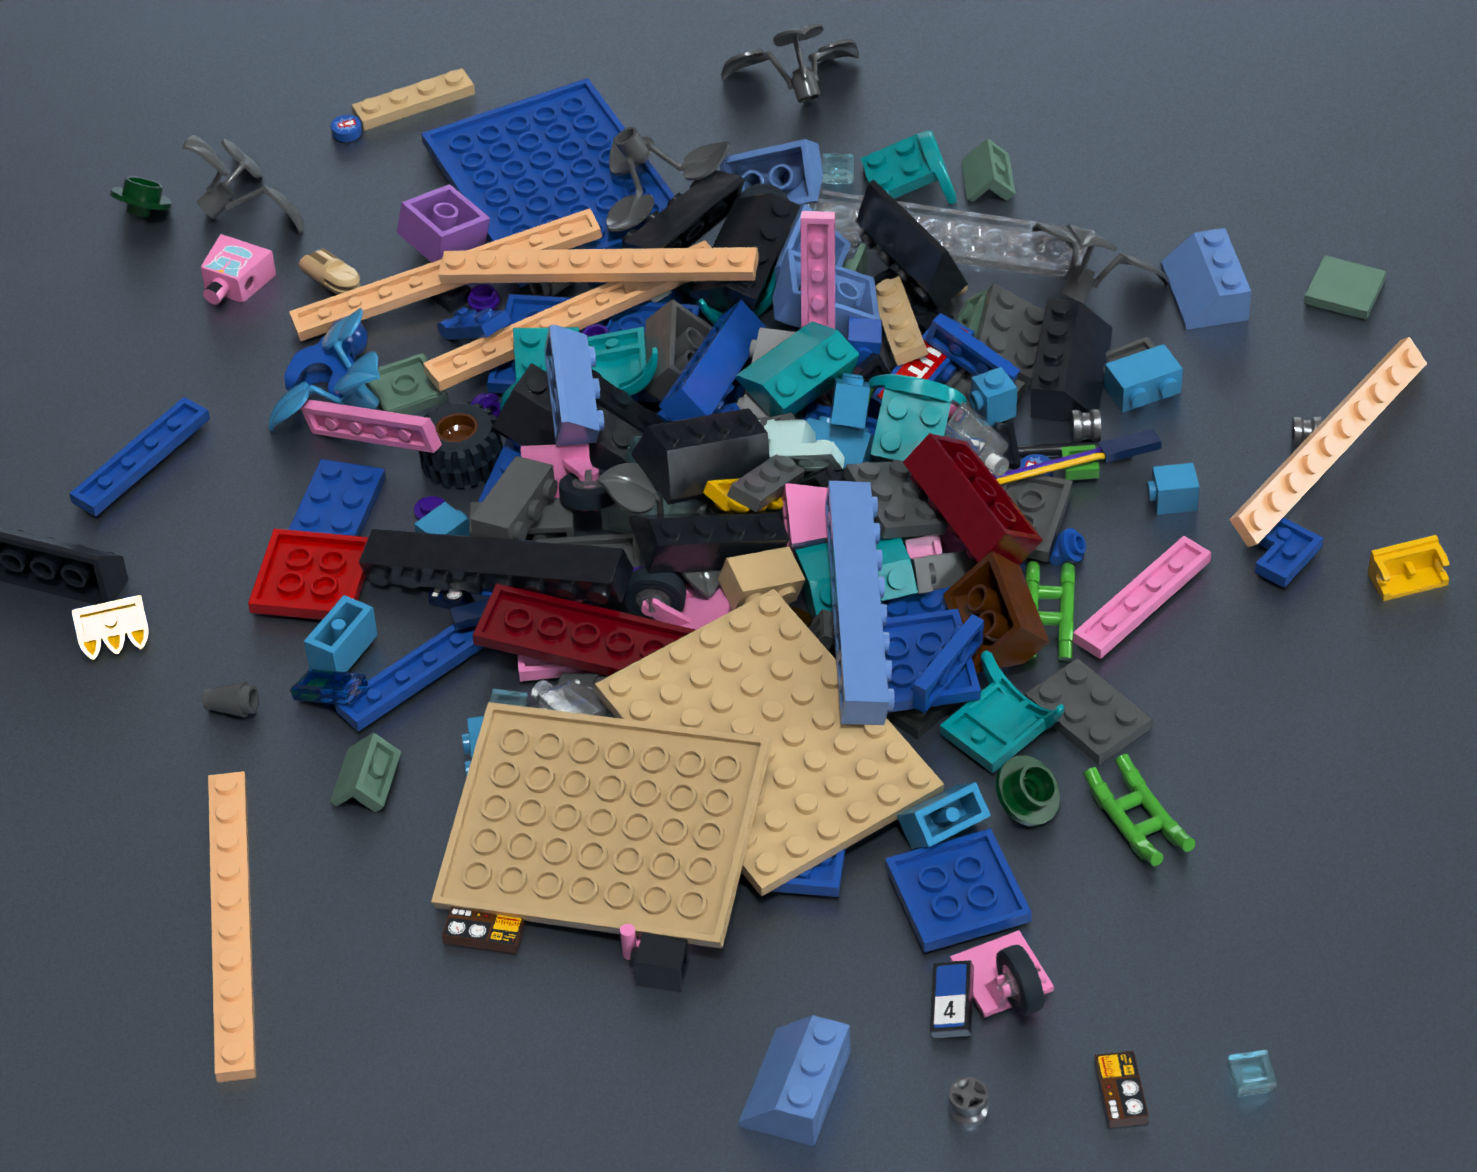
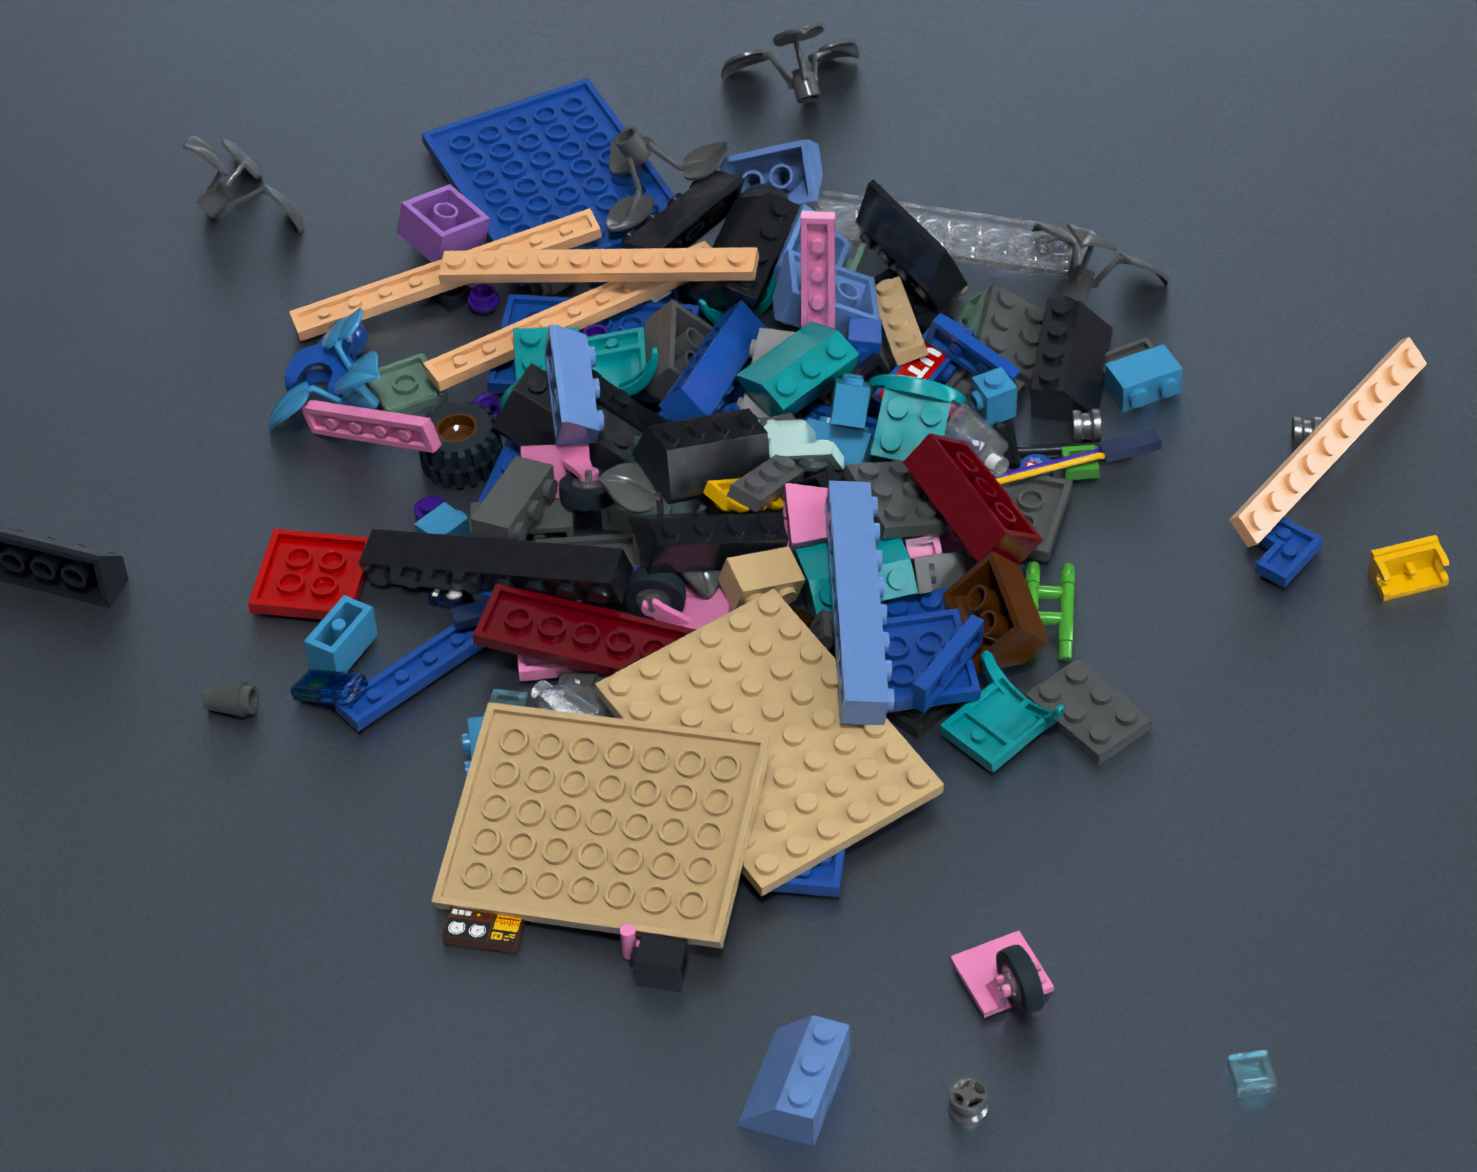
blue plate [69,397,210,517] -> none
plate [71,595,149,660] -> none
dark green piece [110,177,172,217] -> none
bright pink torso [201,234,276,305] -> none
light nougat plate [208,771,256,1083] -> none
blue plate [288,459,386,536] -> none
tan arm [299,248,360,295] -> none
sand green panel [330,732,401,812] -> none
blue tile [331,115,362,143] -> none
tan plate [352,68,475,131] -> none
blue plate [437,307,511,340] -> none
clear light blue plate [822,154,854,184] -> none
teal piece [860,129,957,204] -> none
blue plate [885,828,1032,953] -> none
dark azure brick [897,782,991,849] -> none
tile [930,960,974,1039] -> none
sand green panel [961,138,1016,202] -> none
dark green piece [995,755,1060,826] -> none
blue plate [1049,528,1086,566] -> none
bright pink plate [1073,536,1211,659] -> none
bright green piece [1083,753,1195,866] -> none
tile [1094,1050,1149,1128] -> none
dark azure brick [1146,463,1200,515] -> none
medium blue slope [1161,228,1252,330] -> none
sand green tile [1304,255,1387,320] -> none

